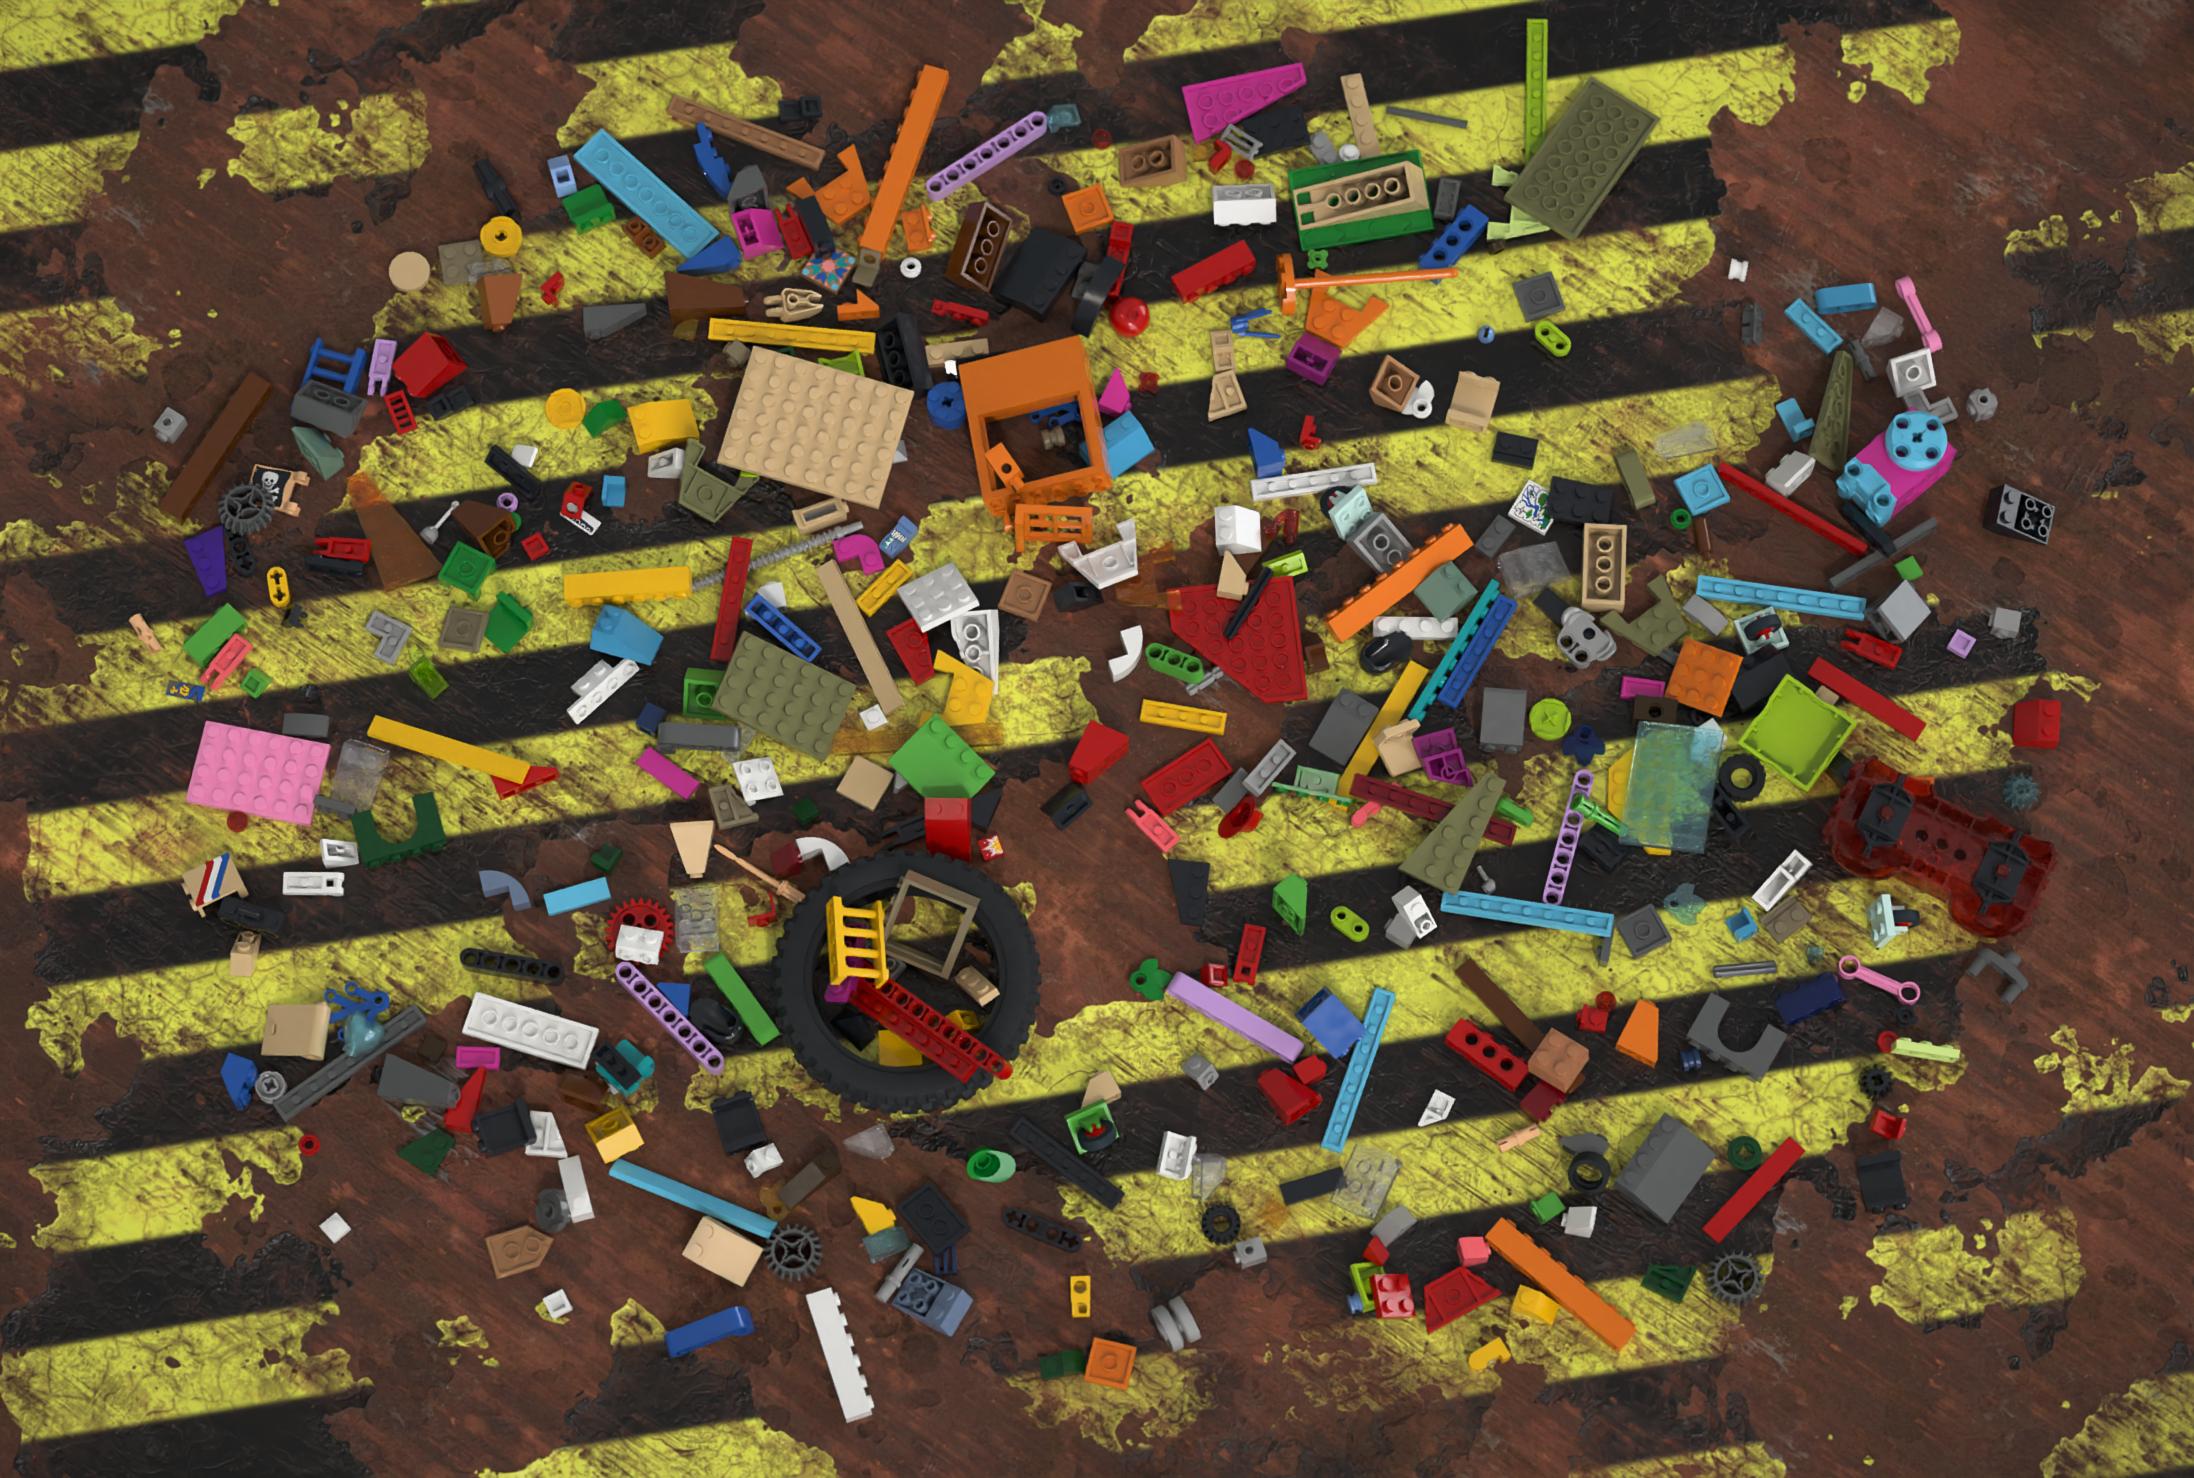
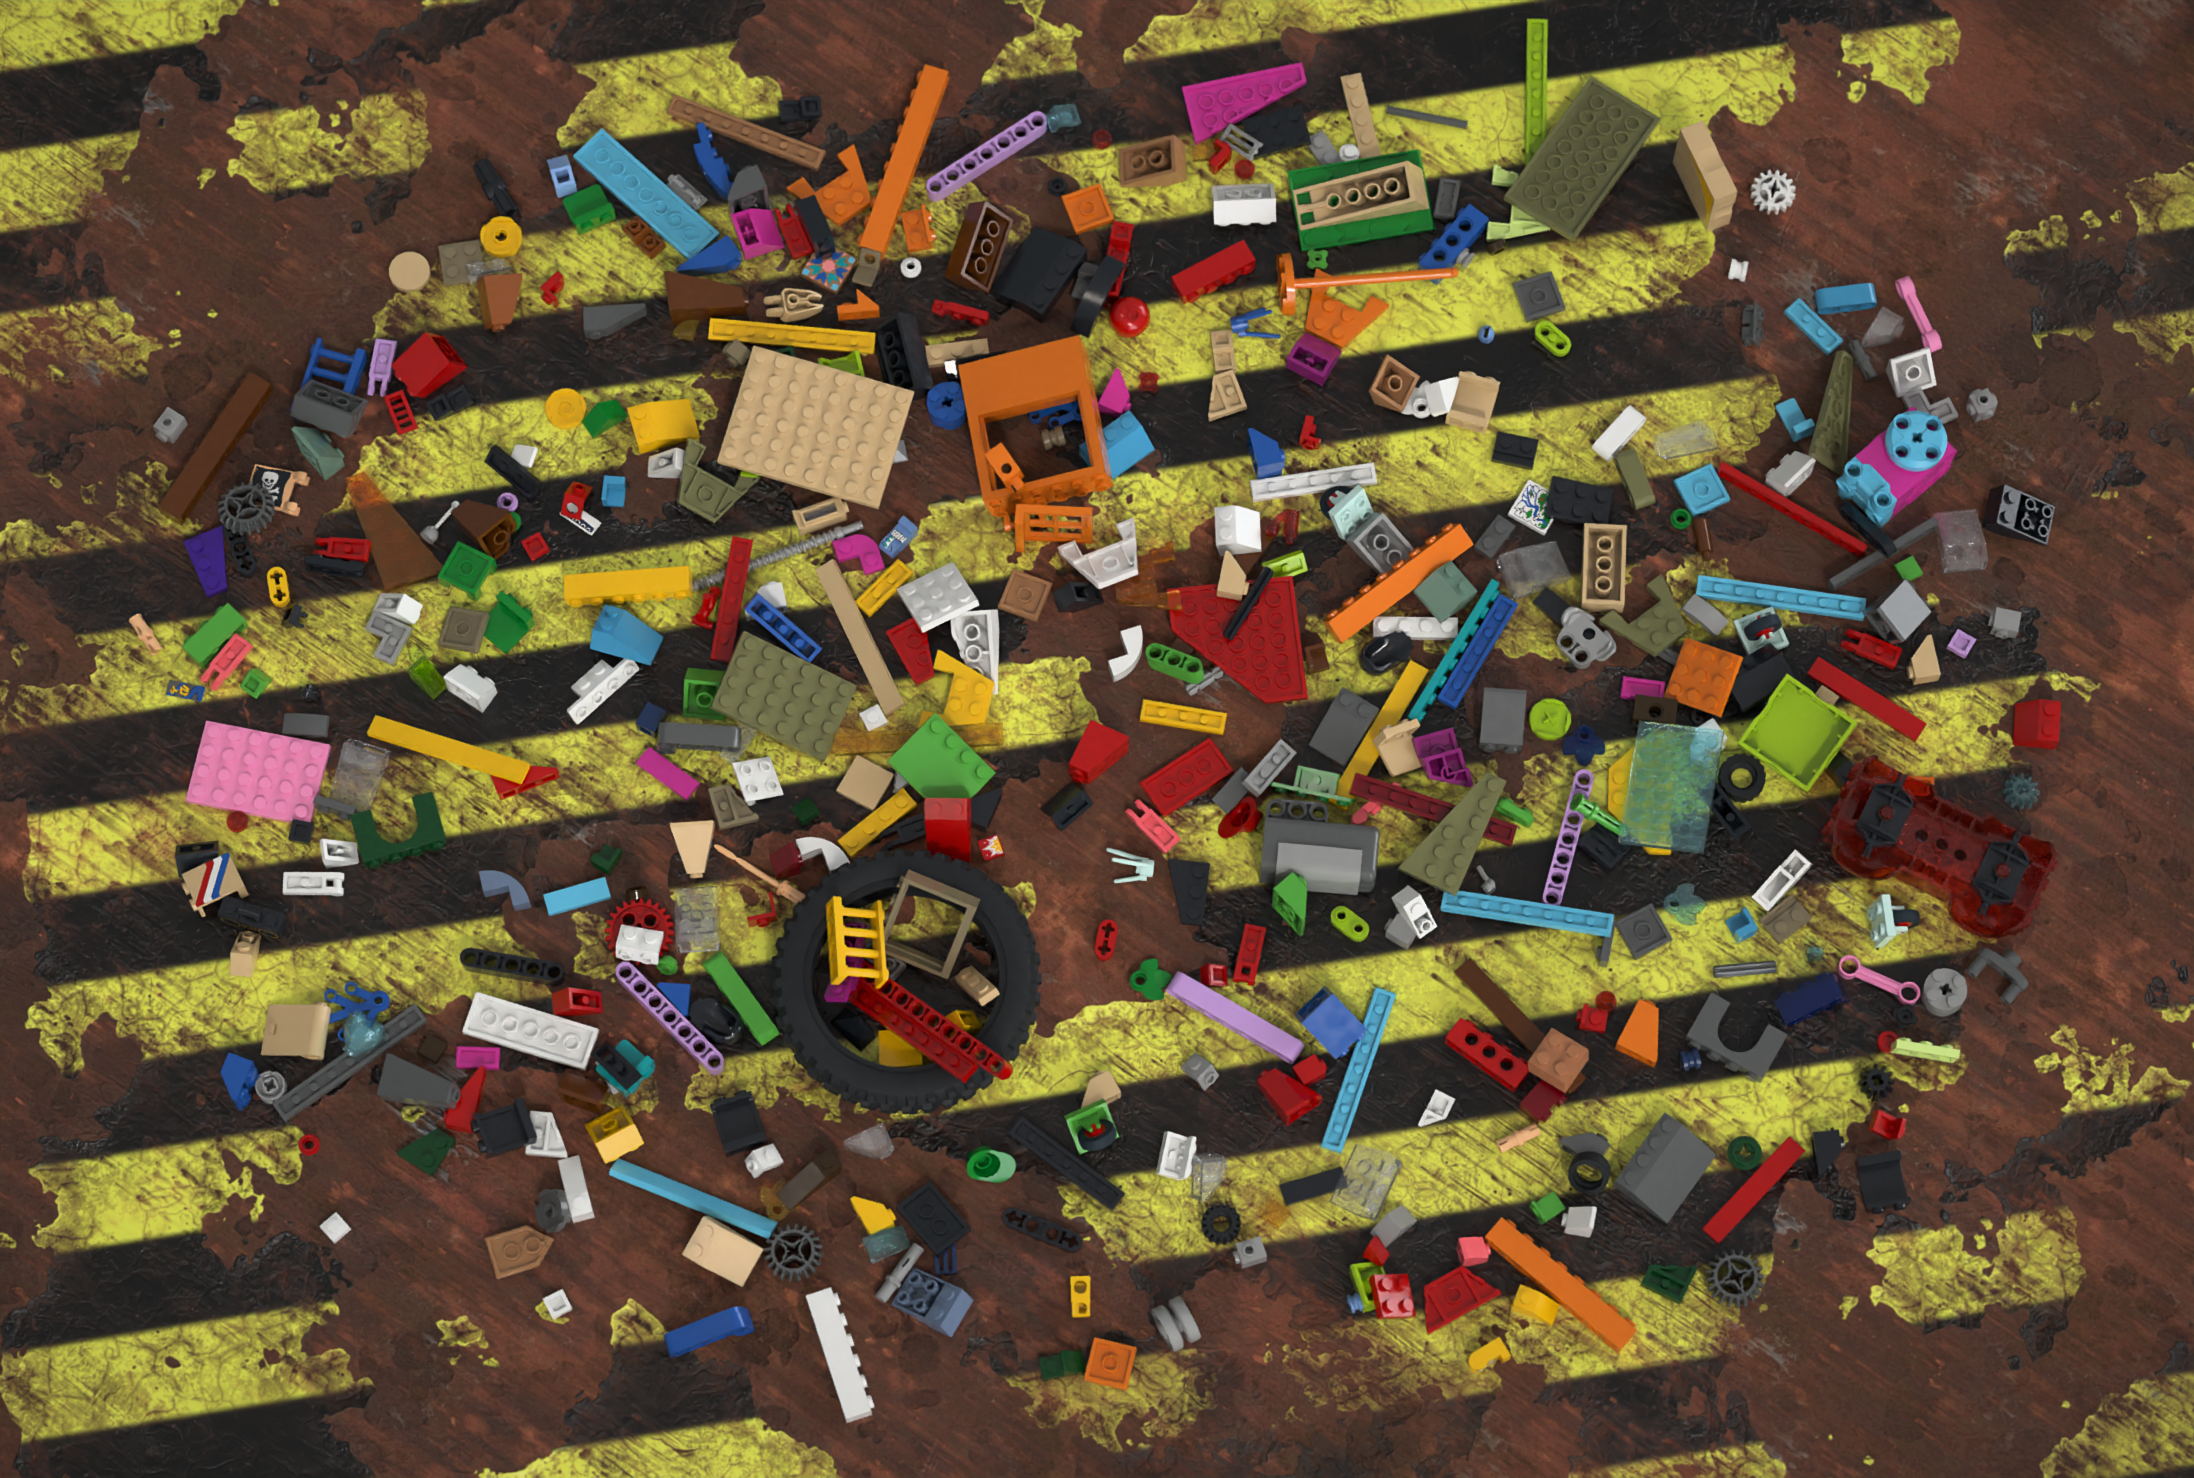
none -> black panel [175,841,220,878]
none -> black plate [288,819,315,845]
none -> white slope [372,593,423,624]
none -> white slope [444,664,497,713]
none -> red slope [552,987,603,1017]
none -> dark brown tile [625,886,648,900]
none -> bright green plate [656,956,678,975]
none -> light grey hinge [666,174,708,211]
none -> red piece [691,586,722,630]
none -> yellow plate [837,788,917,859]
none -> red beam [1095,920,1118,961]
none -> light aqua plant [1106,848,1154,883]
none -> piece [1260,798,1380,895]
none -> white slope [1423,377,1459,417]
none -> light grey bush [1455,248,1475,269]
none -> white beam [1592,405,1647,462]
none -> tan tile [1673,121,1738,232]
none -> white gear [1750,170,1796,215]
none -> black slope [1811,1130,1845,1179]
none -> tan slope [1906,635,1941,685]
none -> light grey brick [1921,968,1967,1017]
none -> clear slope [1934,509,1989,573]

